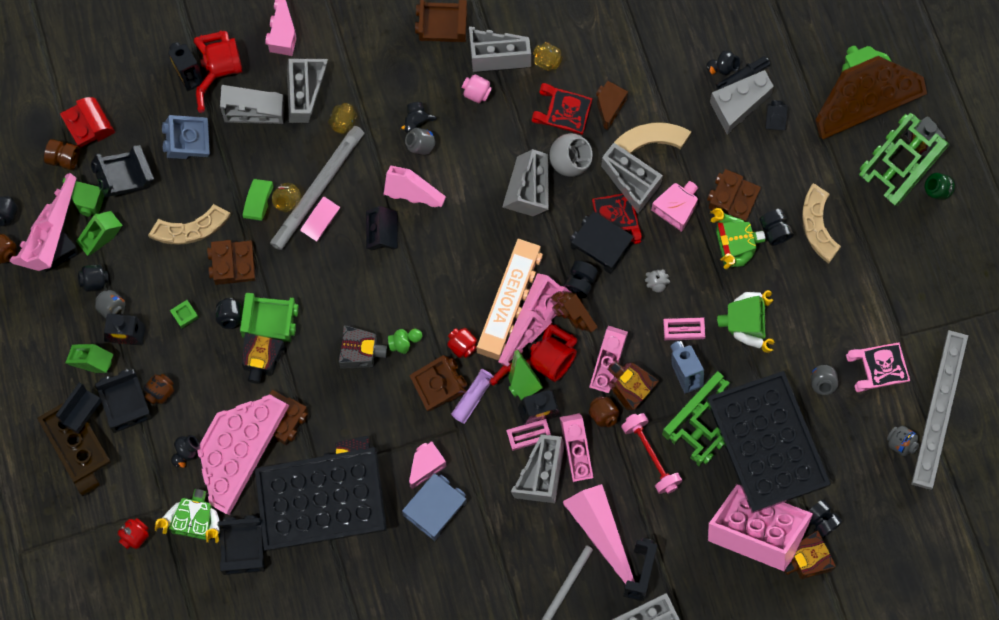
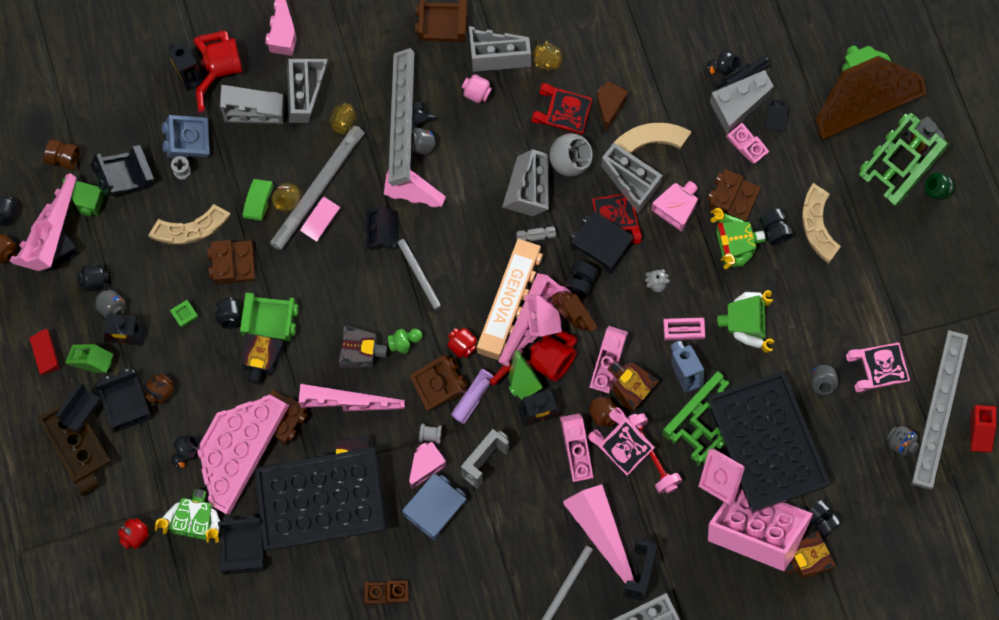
red brick [60,97,115,148] -> none
bright green slope [76,211,123,256] -> none
bright pink tile [506,419,551,451] -> none
light grey wedge [511,434,565,503] -> none
none -> red slope [29,329,60,375]
none -> light grey bush [171,156,191,180]
none -> bright pink wedge [299,384,405,412]
none -> reddish brown slope [363,581,408,605]
none -> light grey plate [388,48,414,186]
none -> light grey bar [398,239,442,310]
none -> light grey bush [419,423,442,444]
none -> light grey panel [461,429,509,489]
none -> light grey axle [517,226,556,241]
none -> bright pink slope [525,295,562,336]
none -> flag [588,407,655,475]
none -> bright pink plate [698,448,745,505]
none -> bright pink slope [726,123,769,164]
none -> red slope [970,405,996,453]

